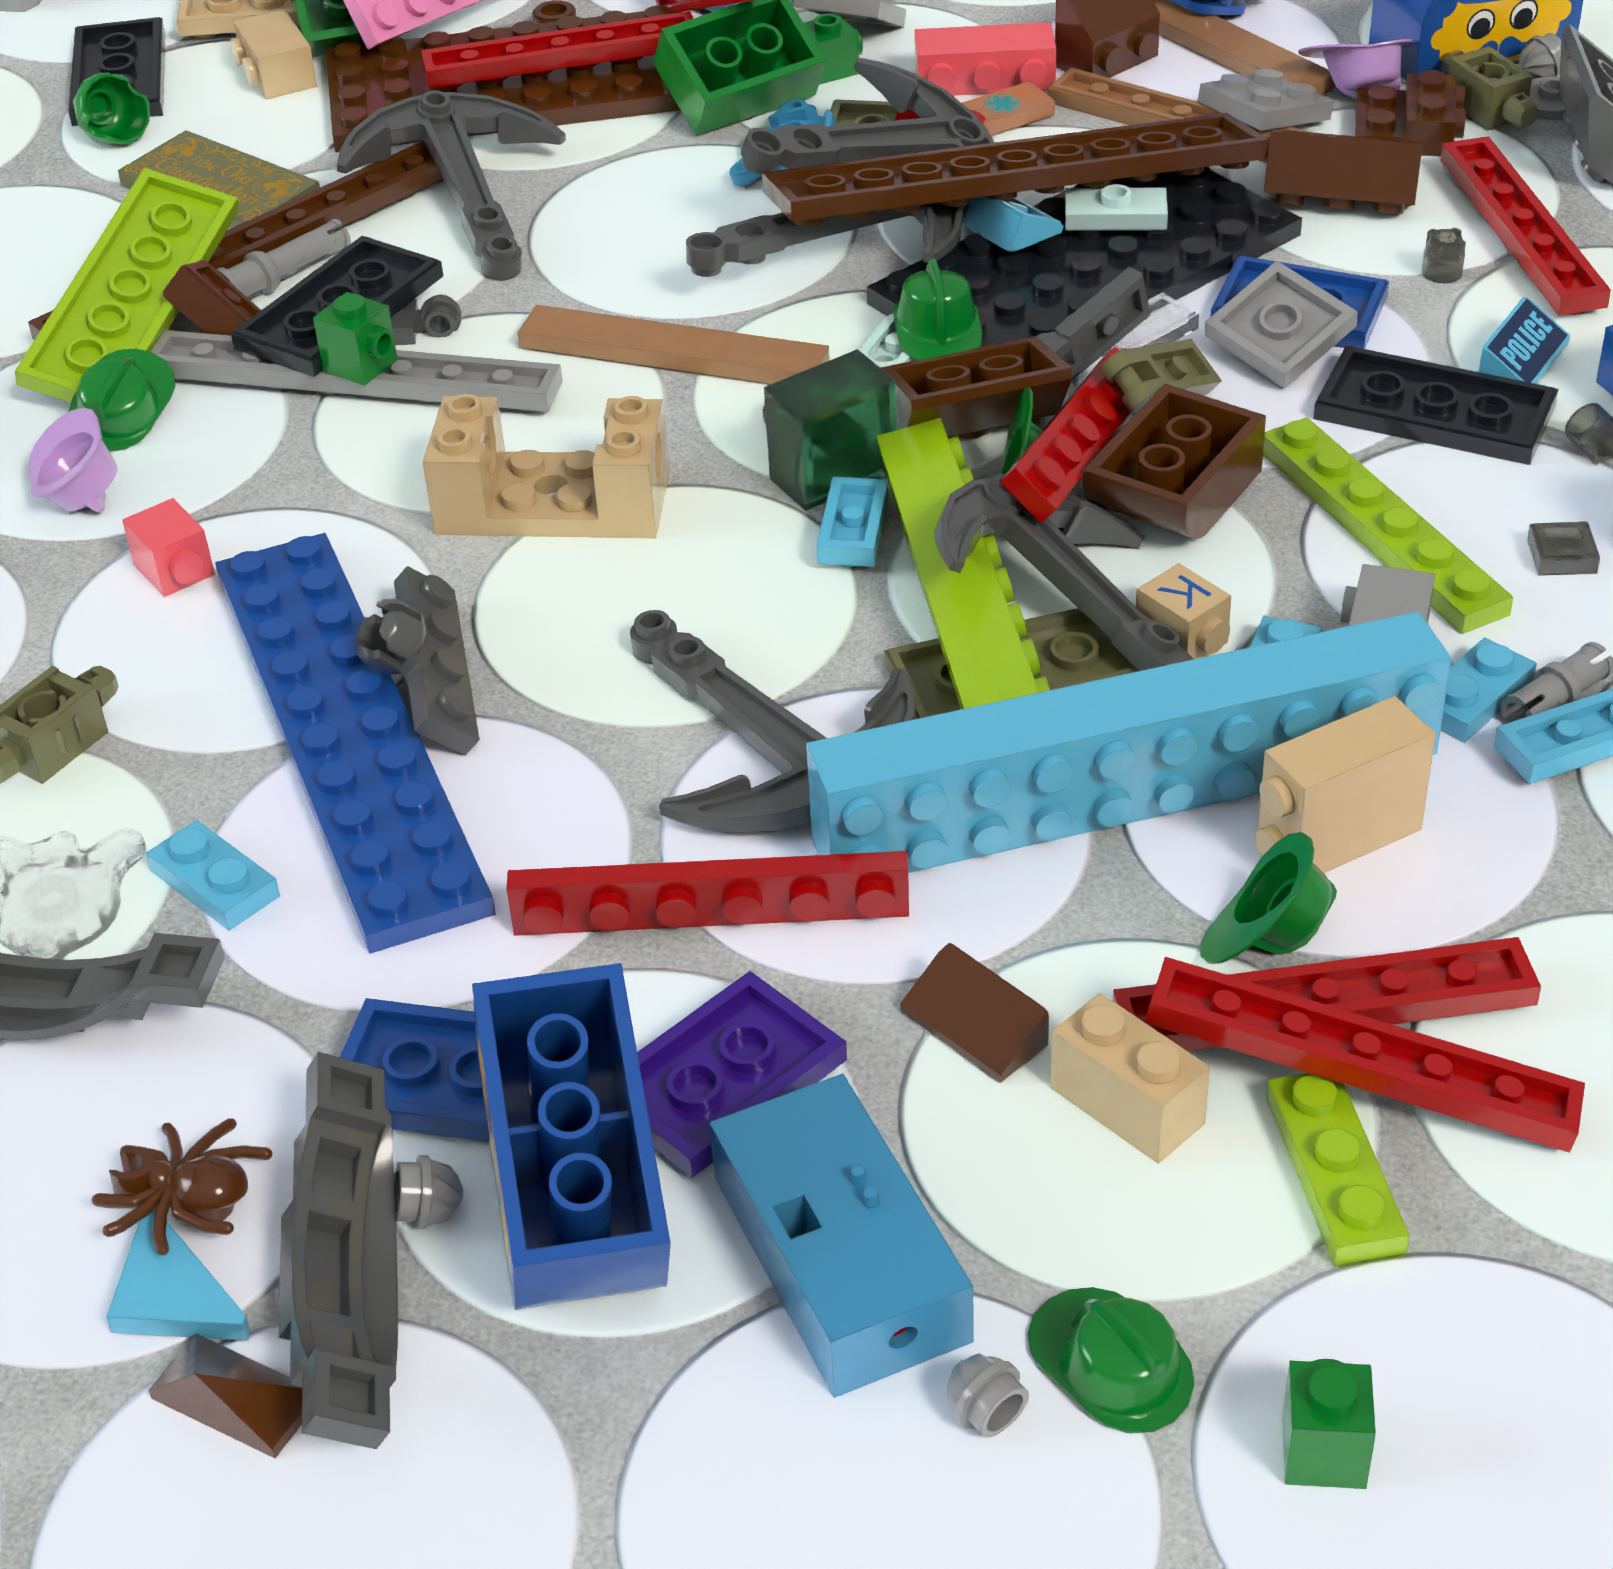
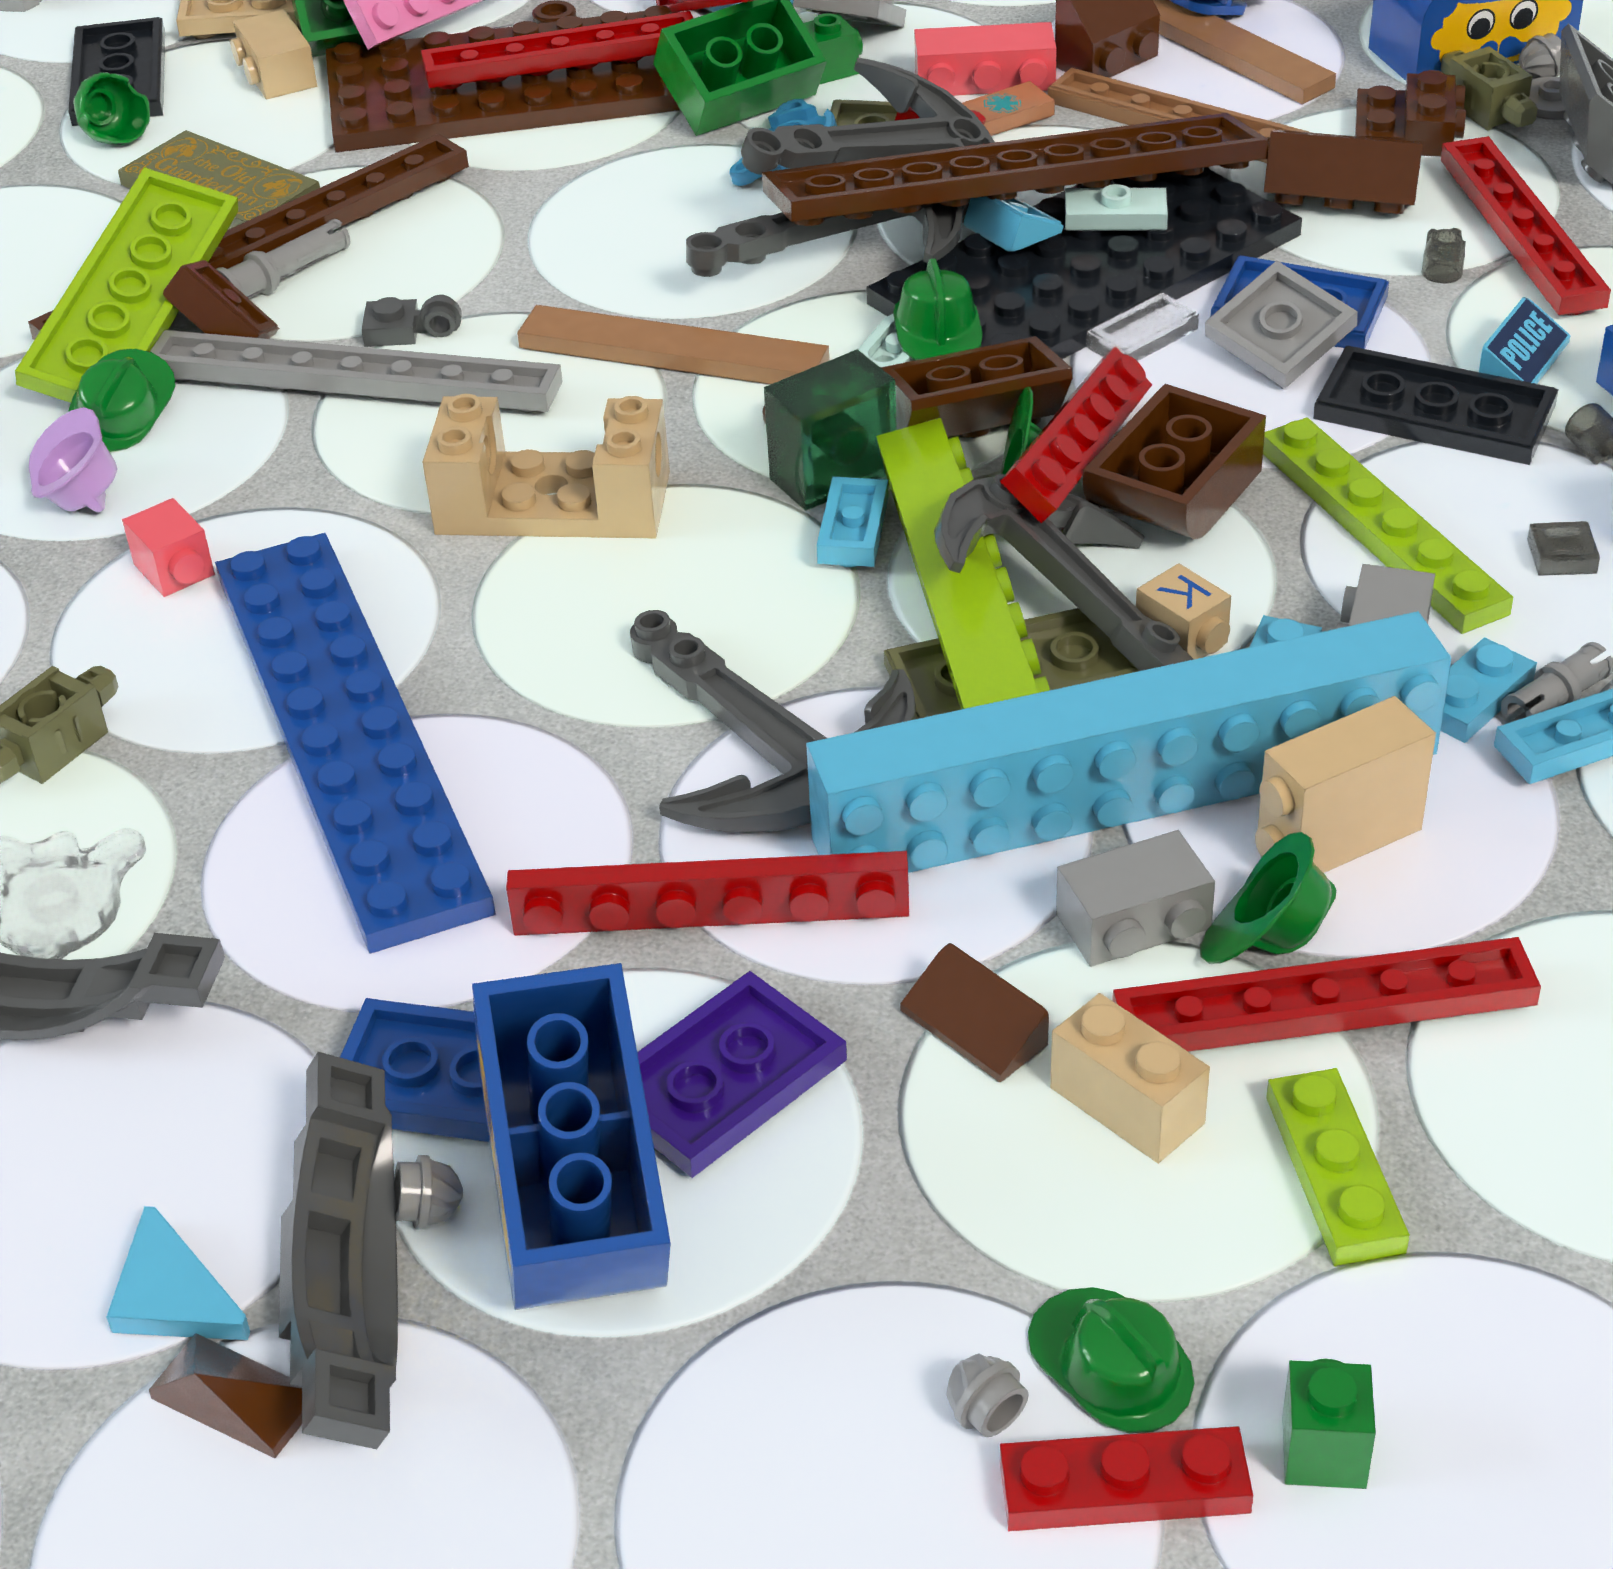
reddish brown animal [91,1118,273,1256] -> none
medium azure plate [145,819,280,931] -> none
black tile [231,235,444,377] -> none
green brick [313,292,398,386] -> none
dark grey piece [337,91,566,280] -> none
dark grey plate [355,566,480,756] -> none
dark azure brick [709,1073,974,1398] -> none
dark grey hinge [1036,266,1150,376] -> none
olive plate [1100,339,1222,414] -> none
red plate [1145,956,1585,1153] -> none
light grey plate [1197,69,1334,131] -> none
lavender piece [1298,39,1413,99] -> none
none -> red plate [999,1426,1254,1532]
none -> light grey brick [1056,829,1215,967]

